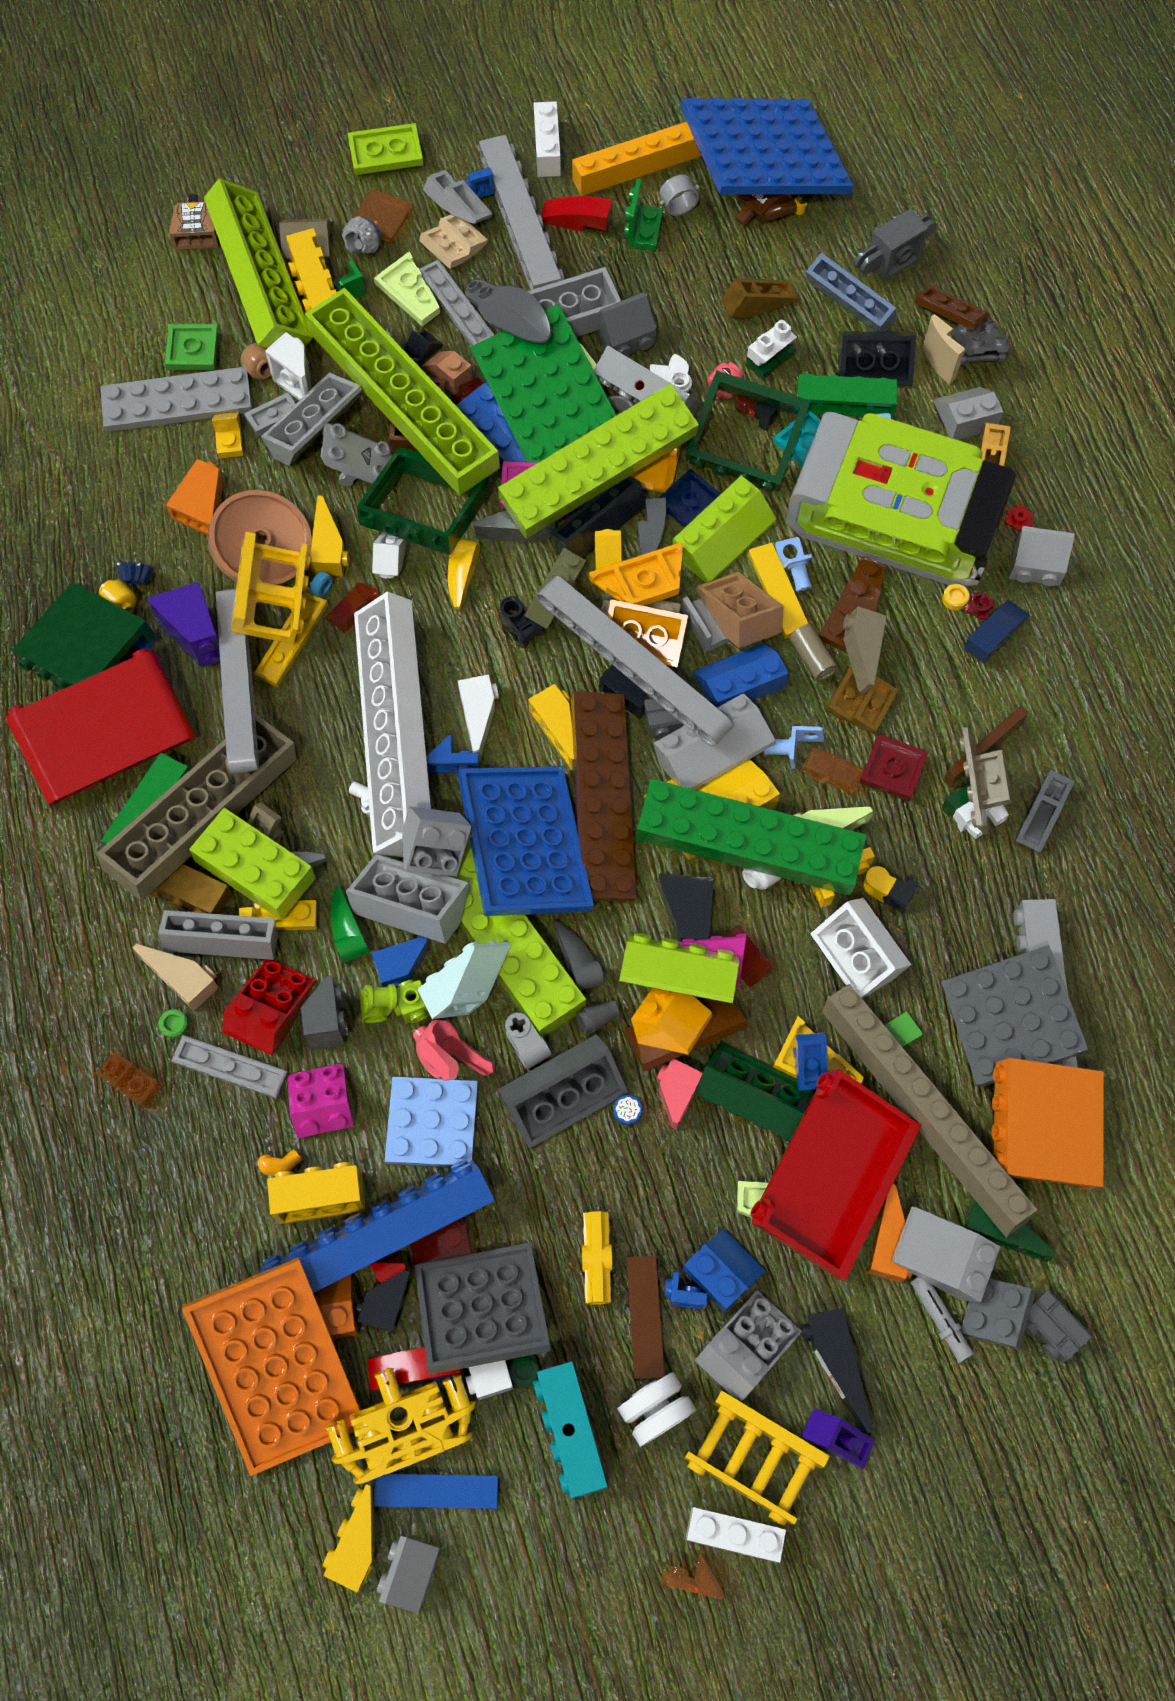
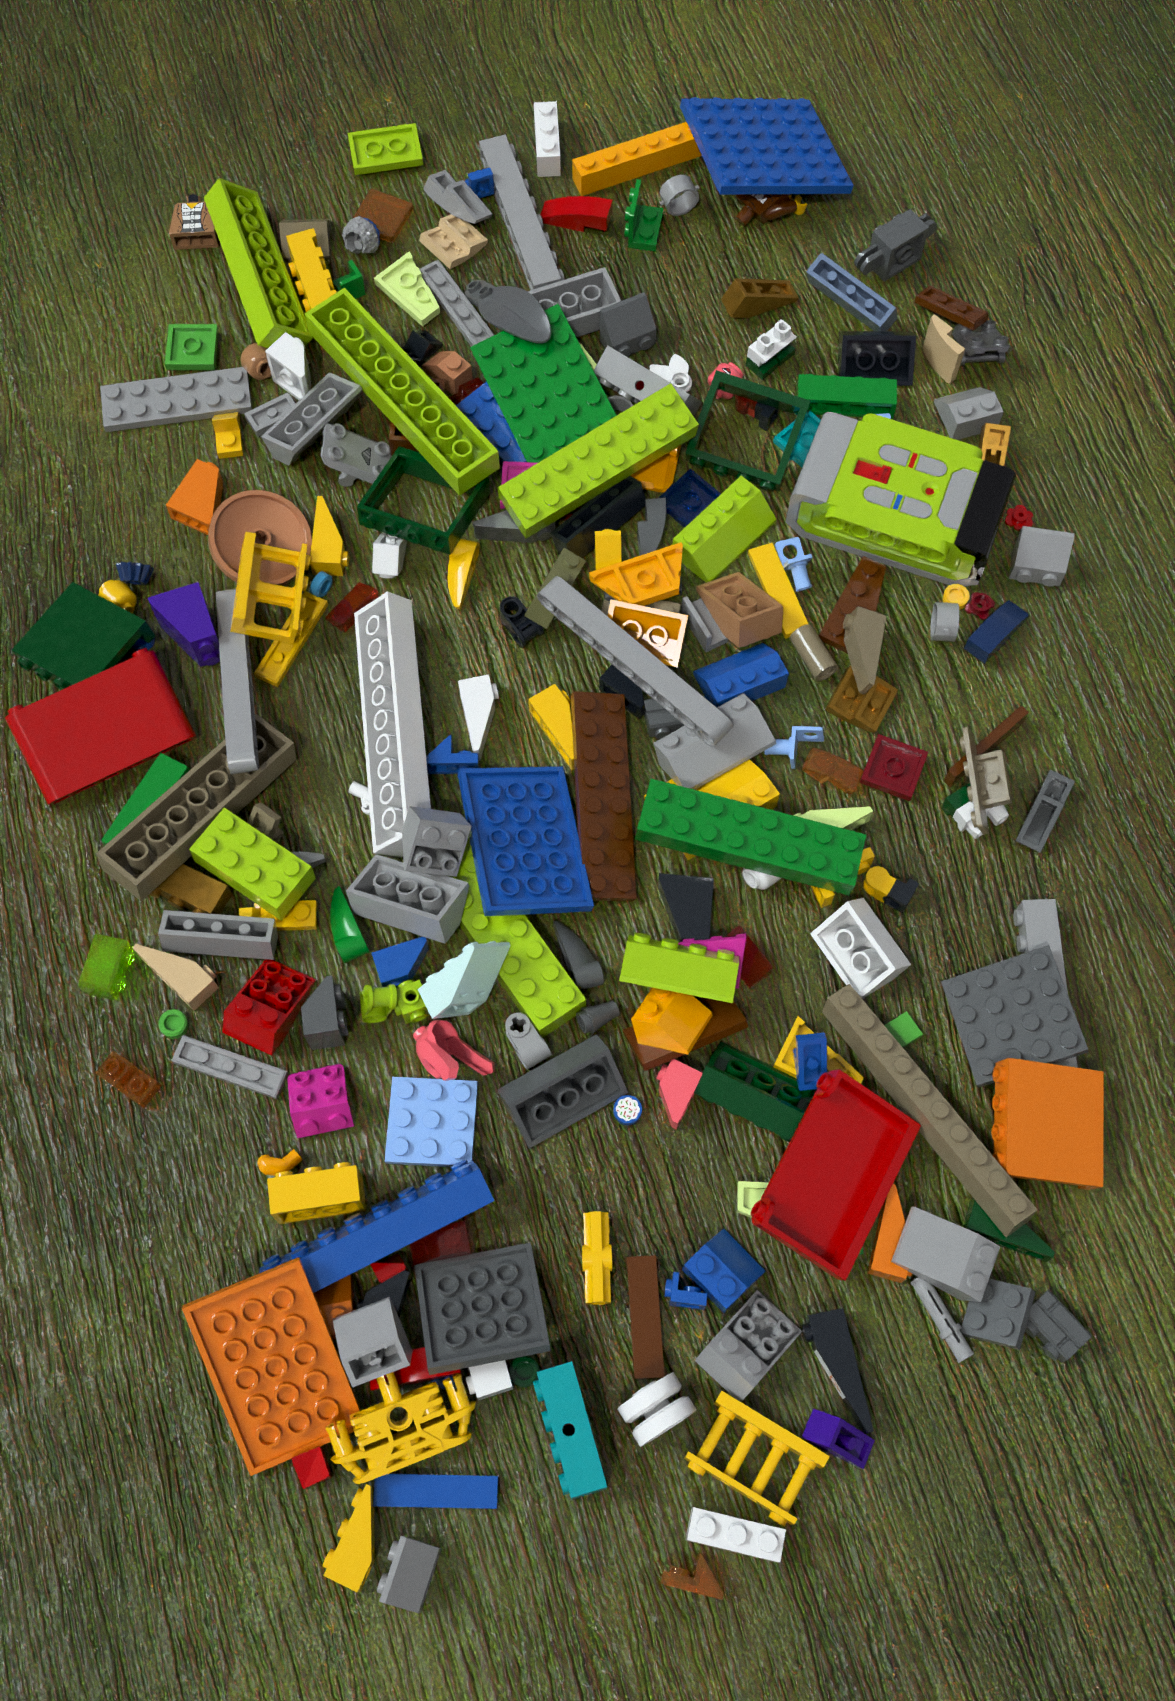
none -> clear neon green brick [78,933,135,1001]
none -> red slope [291,1446,333,1489]
none -> light grey slope [333,1297,413,1388]
none -> light grey piece [930,602,959,642]

